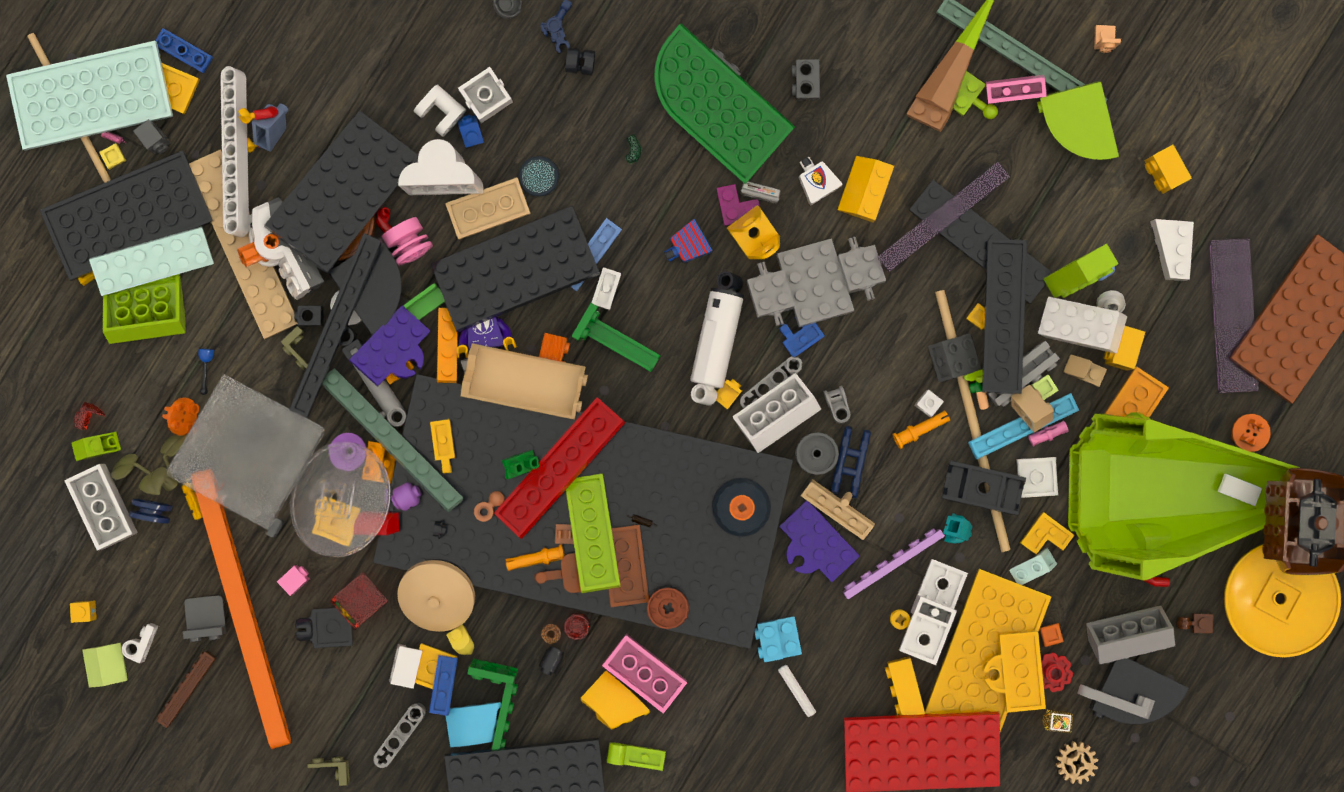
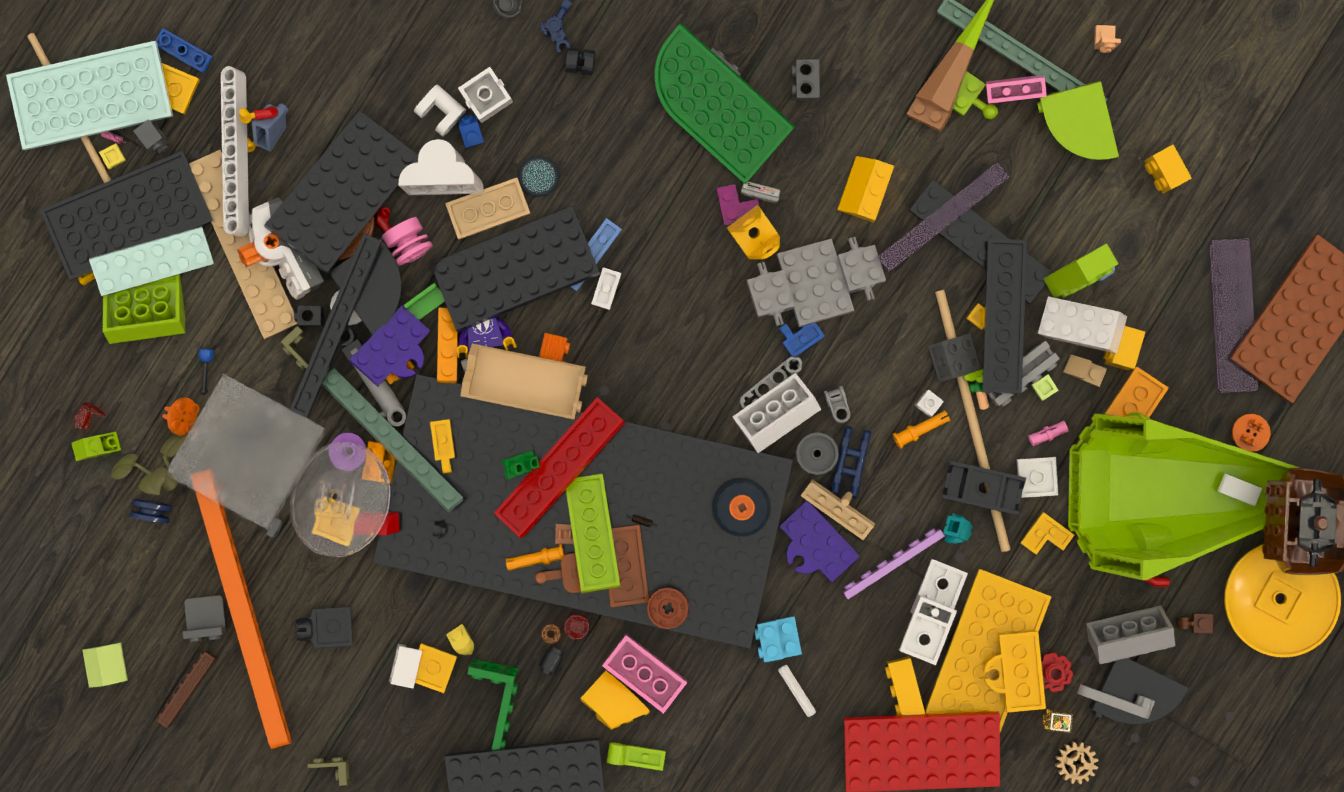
white brick [64,464,138,550] -> none
yellow brick [70,601,96,623] -> none
white plate [122,623,158,663] -> none
yellow axle [182,483,203,520] -> none
bright pink brick [277,565,310,596] -> none
clear red brick [331,572,388,630] -> none
light grey beam [374,703,426,768] -> none
medium lavender head [391,482,421,511] -> none
tan dish [398,560,475,632] -> none
blue tile [429,655,458,716] -> none
medium azure slope [445,702,501,747] -> none
nougat plate [474,491,504,522] -> none
green bracket [572,303,661,372] -> none
clear green arm [626,134,642,164] -> none
torso [664,219,712,263] -> none
white piece [690,271,744,405] -> none
yellow bracket [716,379,742,409] -> none
white torso [799,157,843,206] -> none
yellow wheel [890,609,910,630] -> none
medium azure tile [968,393,1079,459] -> none
light aqua bracket [1010,548,1057,585] -> none
tan brick [1011,385,1054,432] -> none
orange tile [1039,623,1064,647] -> none
white plate [1096,290,1126,312] -> none
white wedge [1150,219,1194,281] -> none

